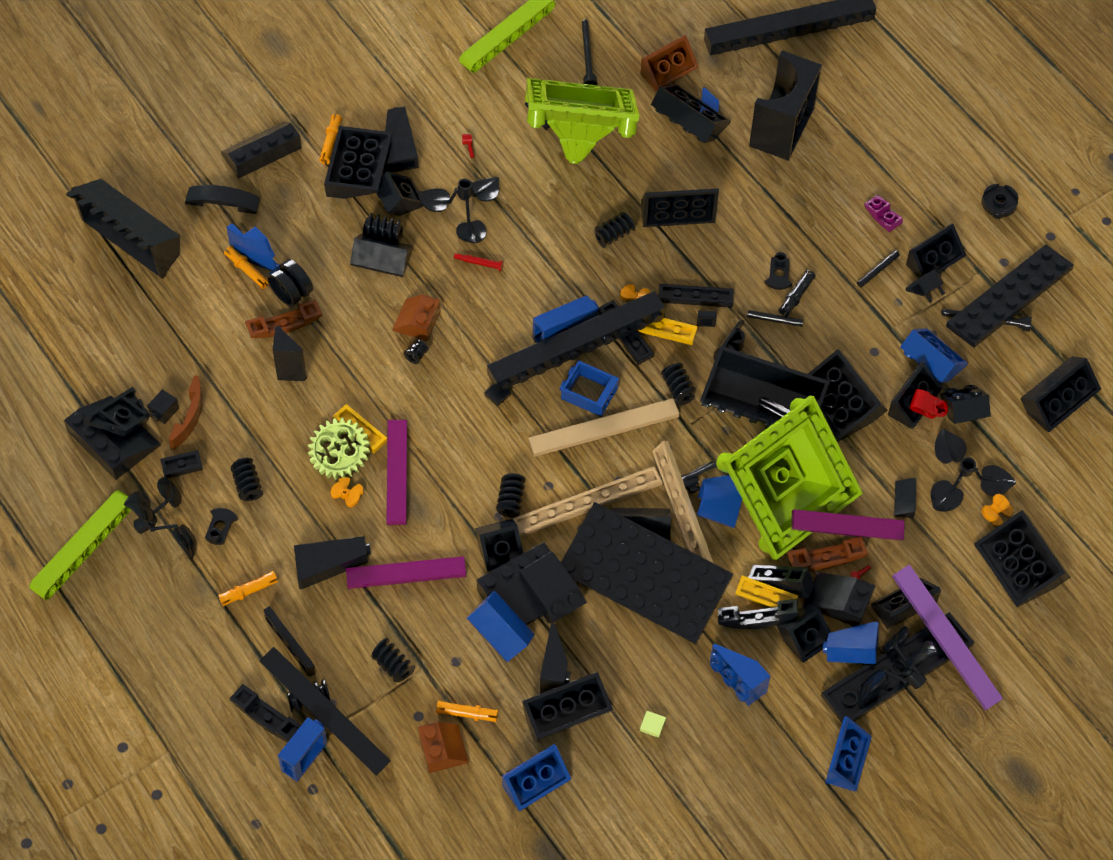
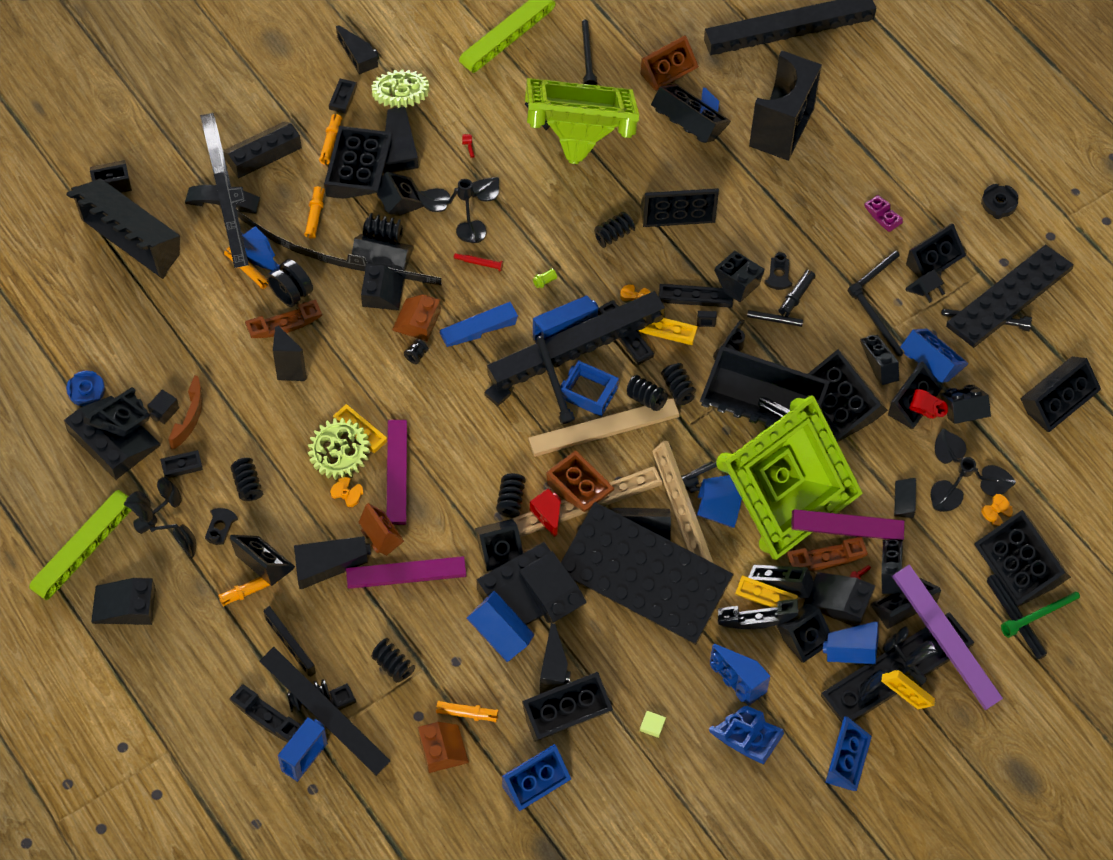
none -> blue tile [66,371,105,406]
none -> black slope [90,160,132,193]
none -> black slope [91,578,156,625]
none -> black sticker [200,113,249,268]
none -> black slope [230,535,295,586]
none -> black sticker [236,209,442,286]
none -> light orange pin [304,186,325,239]
none -> black plate [329,78,357,114]
none -> black tile [329,683,356,710]
none -> black slope [336,25,379,74]
none -> dark orange slope [359,503,404,556]
none -> black slope [361,264,404,311]
none -> yellowish green gear [372,69,429,108]
none -> blue slope [439,302,518,347]
none -> red slope [530,488,561,537]
none -> lime pin [533,268,557,288]
none -> black piece [537,336,575,424]
none -> dark orange slope [546,450,614,512]
none -> black piece [627,375,668,411]
none -> blue slope [709,706,784,765]
none -> black slope [714,250,765,302]
none -> black piece [847,282,903,357]
none -> black slope [860,335,900,385]
none -> black slope [881,539,903,594]
none -> yellow plate [881,670,935,710]
none -> black axle [987,574,1047,659]
none -> green piece [1001,592,1080,638]

